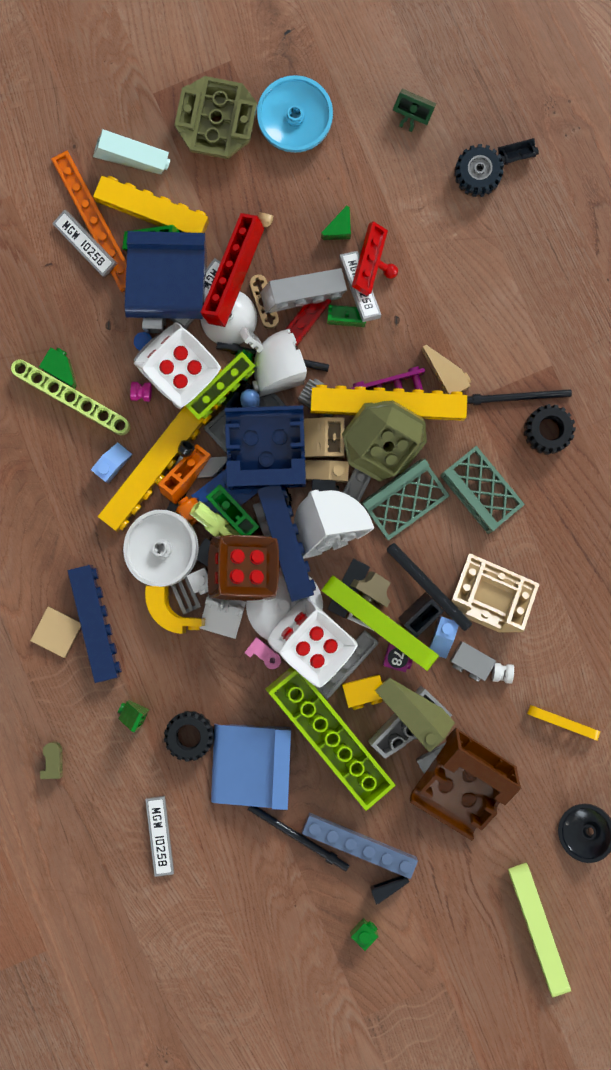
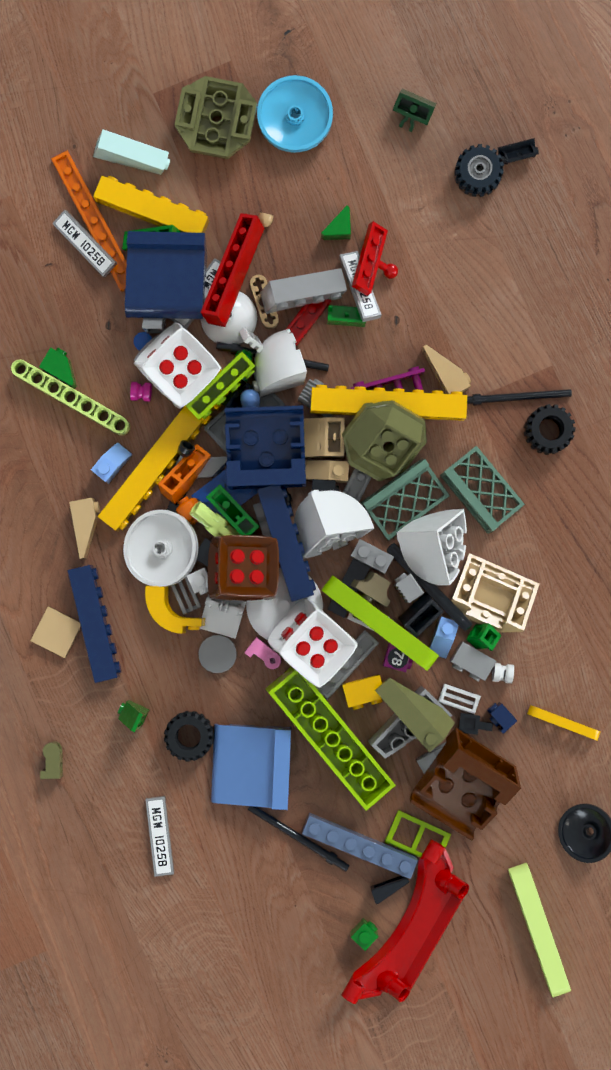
none -> tan slope [69,498,100,559]
none -> light grey tile [199,635,237,673]
none -> red panel [341,839,469,1004]
none -> light grey brick [350,539,394,574]
none -> lime window [384,810,451,858]
none -> light grey brick [394,573,424,603]
none -> white brick [396,509,467,585]
none -> white tile [438,684,481,714]
none -> black plate [458,713,493,735]
none -> green brick [466,623,502,651]
none -> dark blue brick [487,702,517,734]

